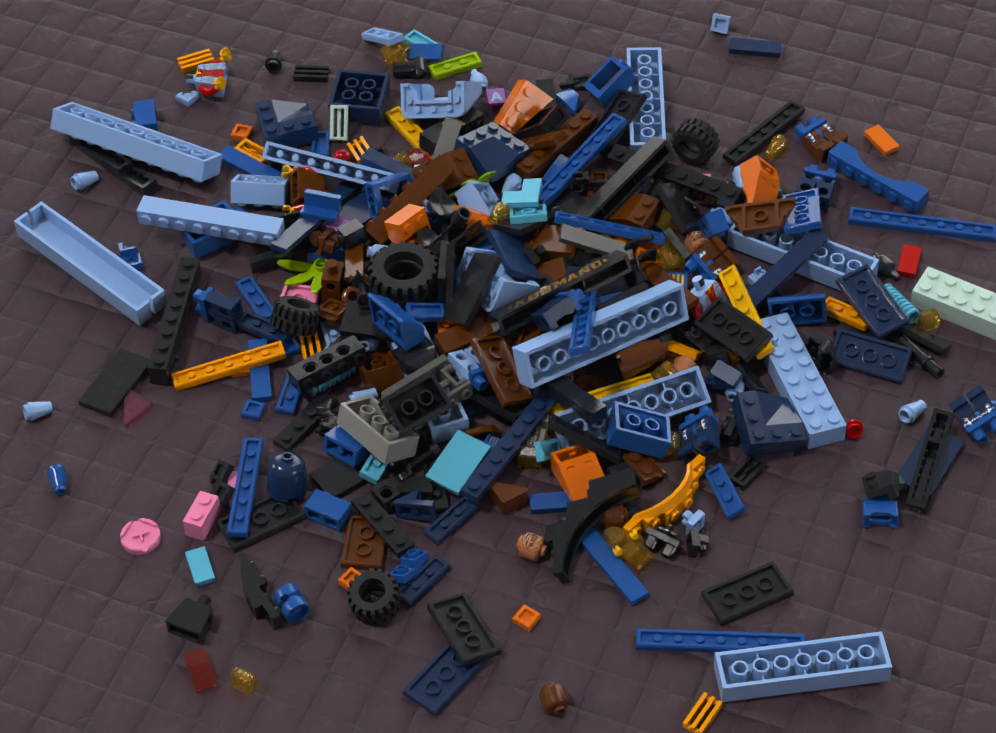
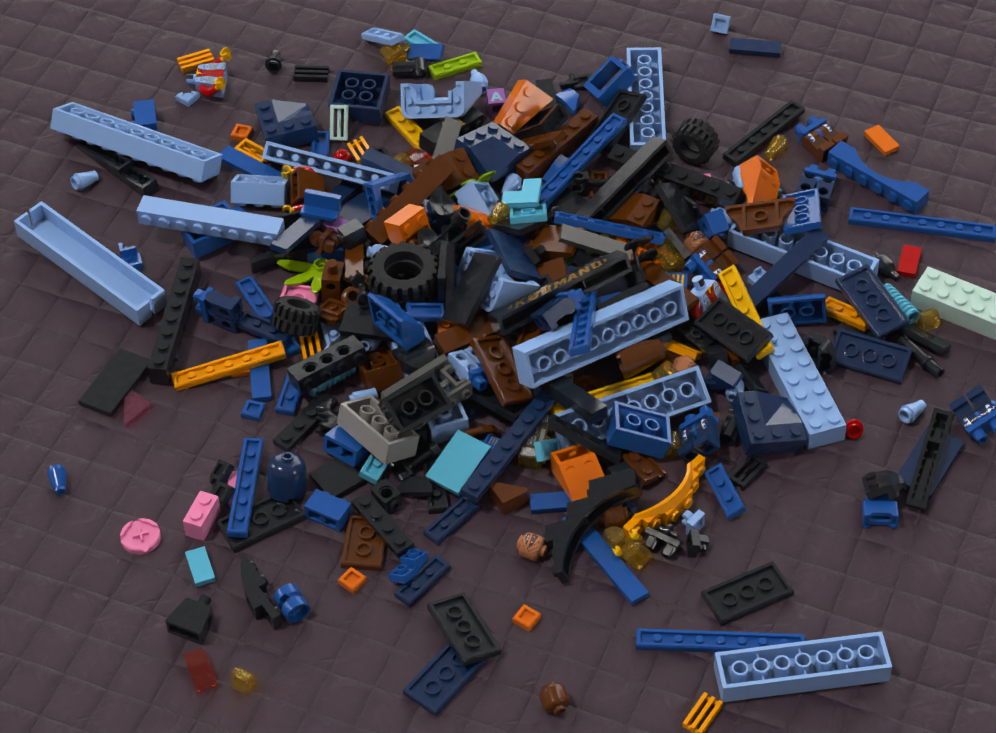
light blue cone [22,401,53,421] -> none
black tyre [347,568,402,626] -> none
dark blue slope [394,489,437,521] -> none

